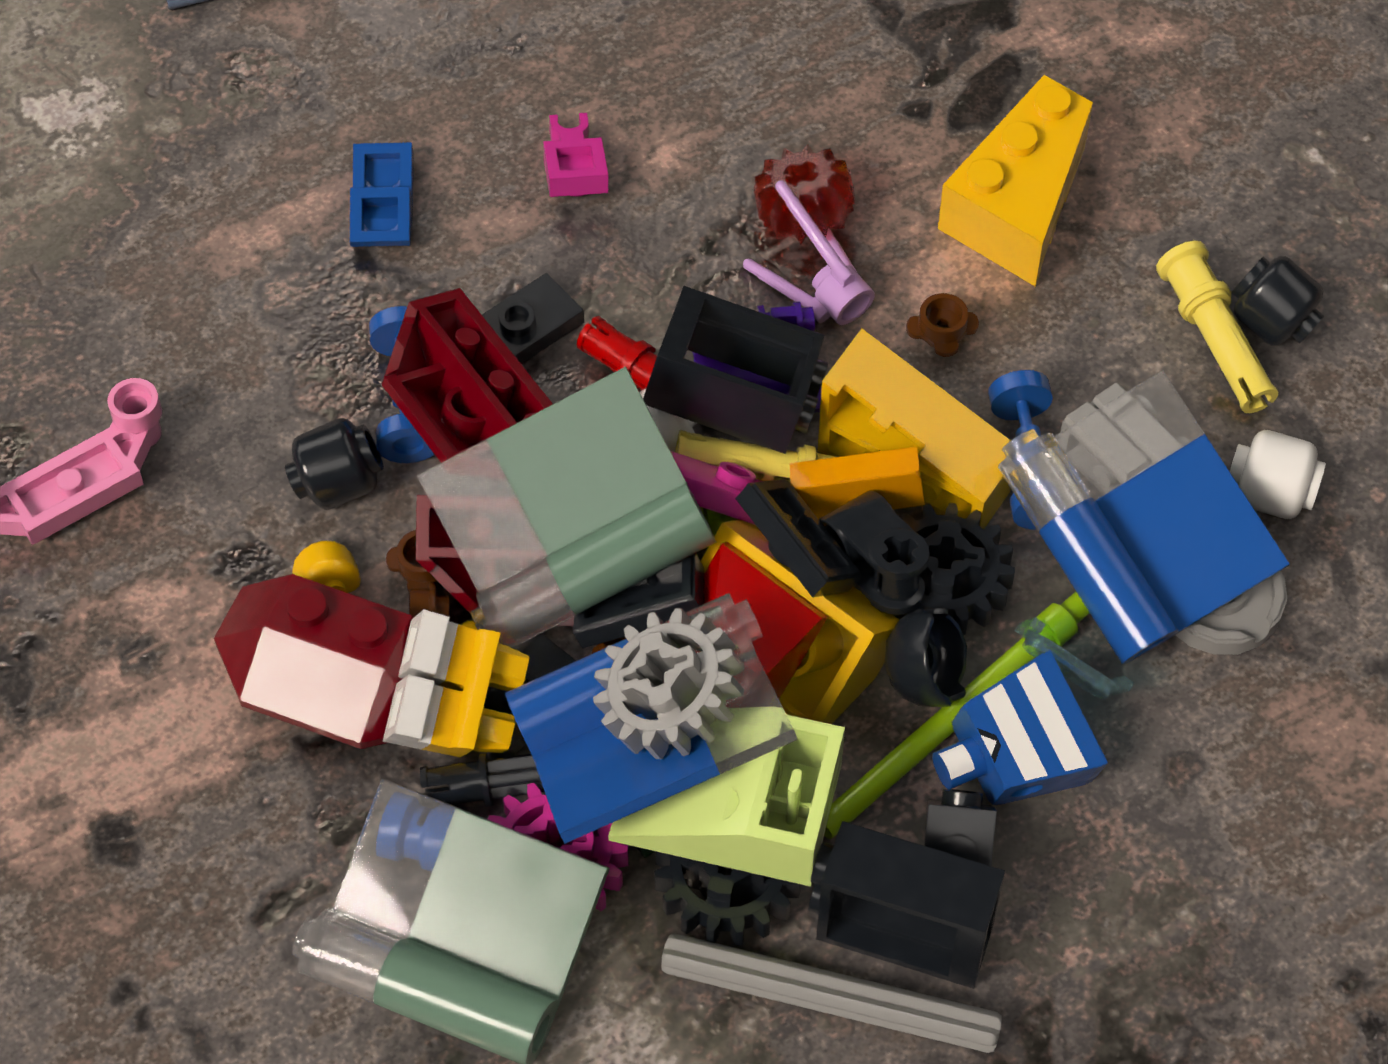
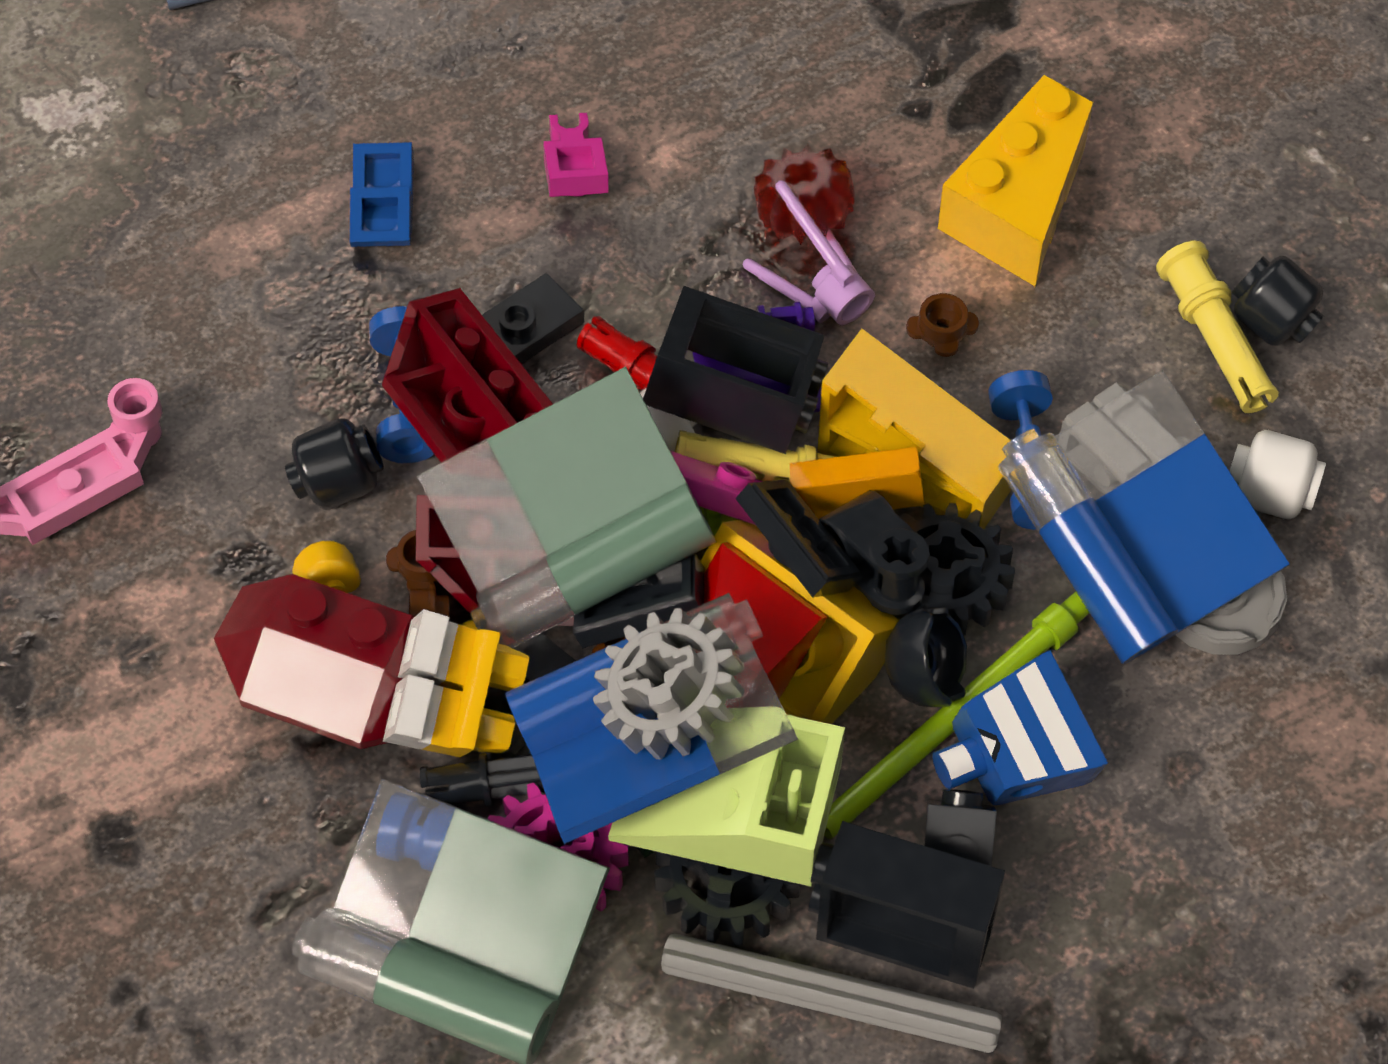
clear light blue piece [1015,617,1135,699] -> none

